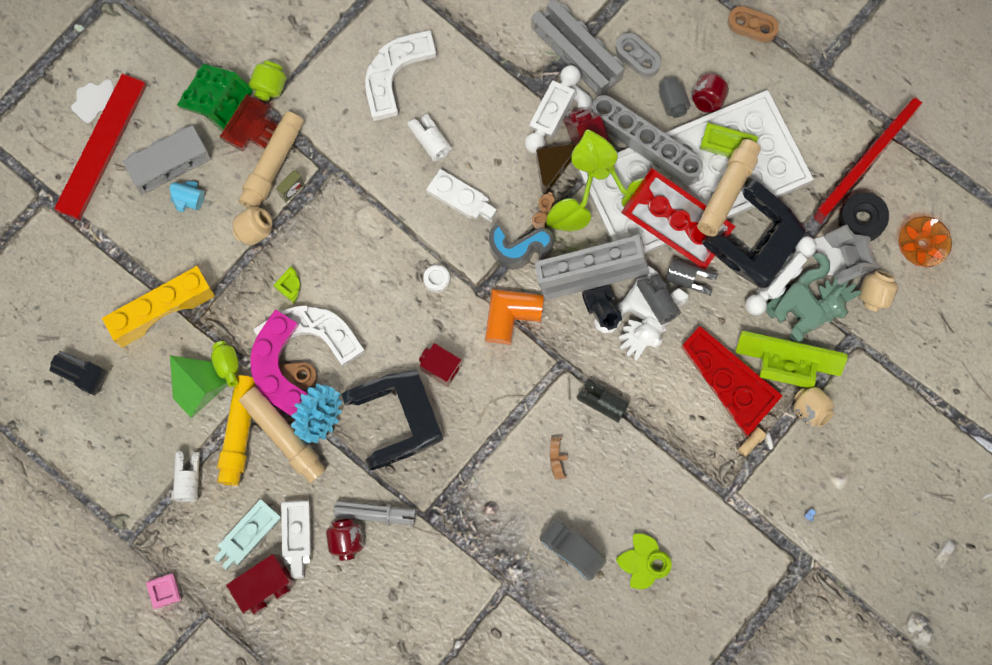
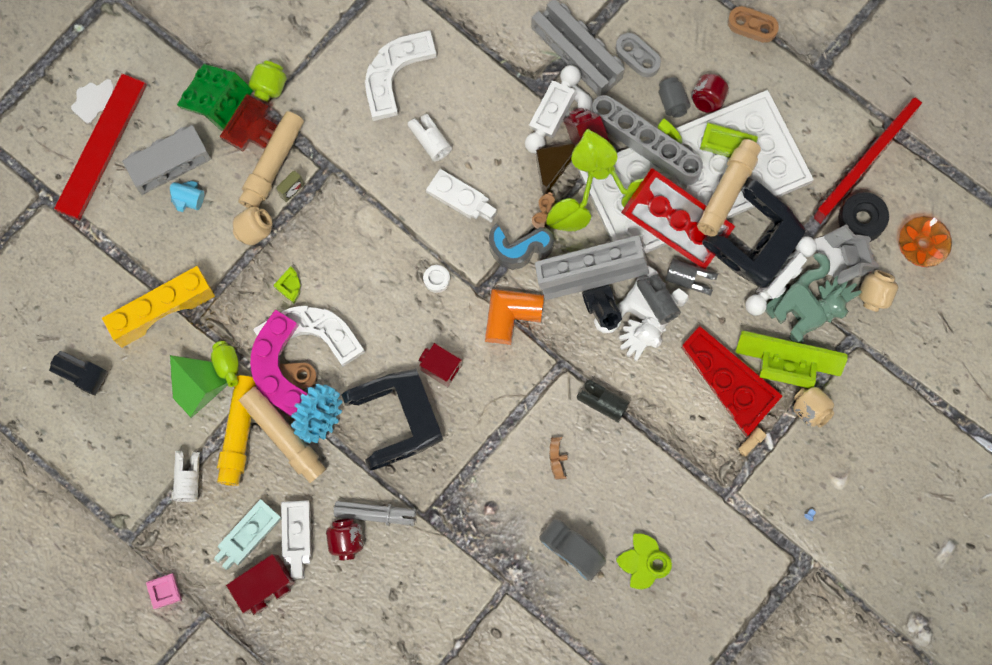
none -> lime tile [658,118,682,144]

